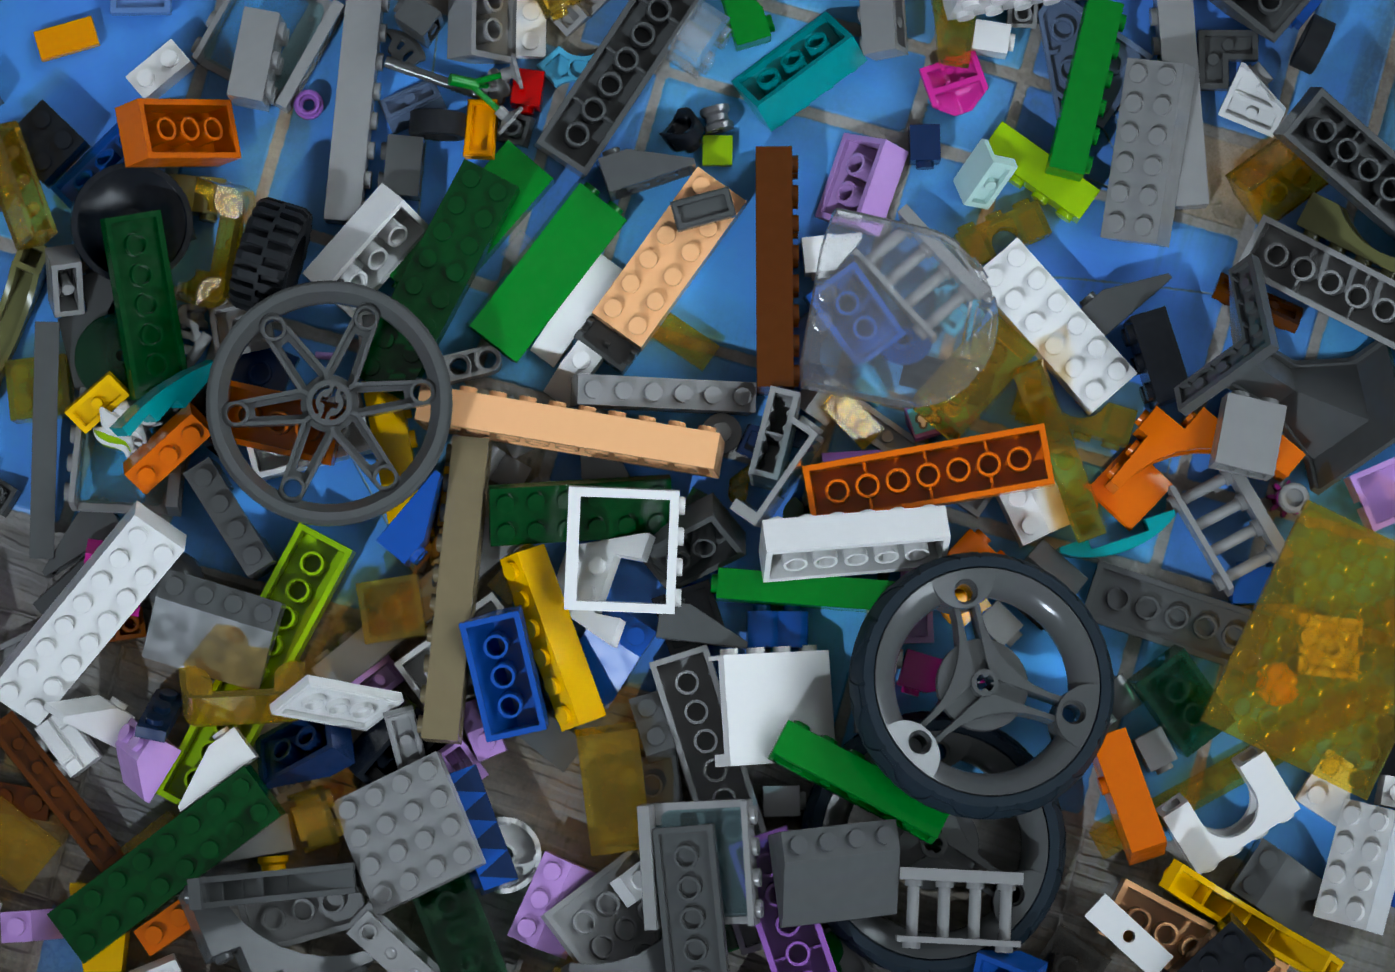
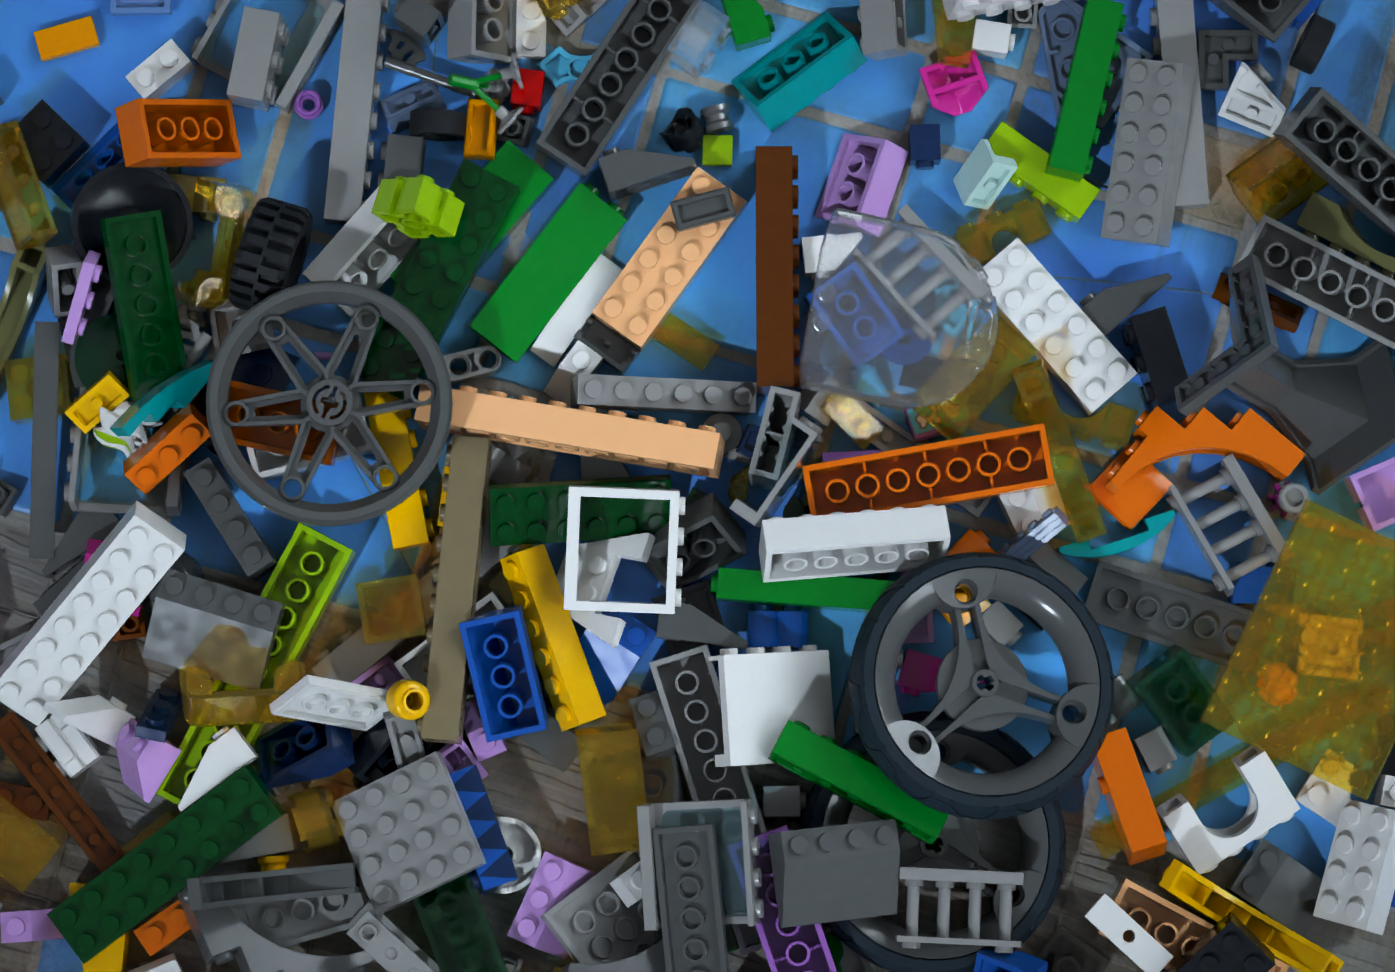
blue slope [376,470,443,567] -> none
light grey brick [1208,390,1287,482] -> none
none -> lavender plate [61,250,103,345]
none -> lime brick [371,174,465,239]
none -> yellow head [386,679,430,720]
none -> sand blue piece [1000,506,1069,560]

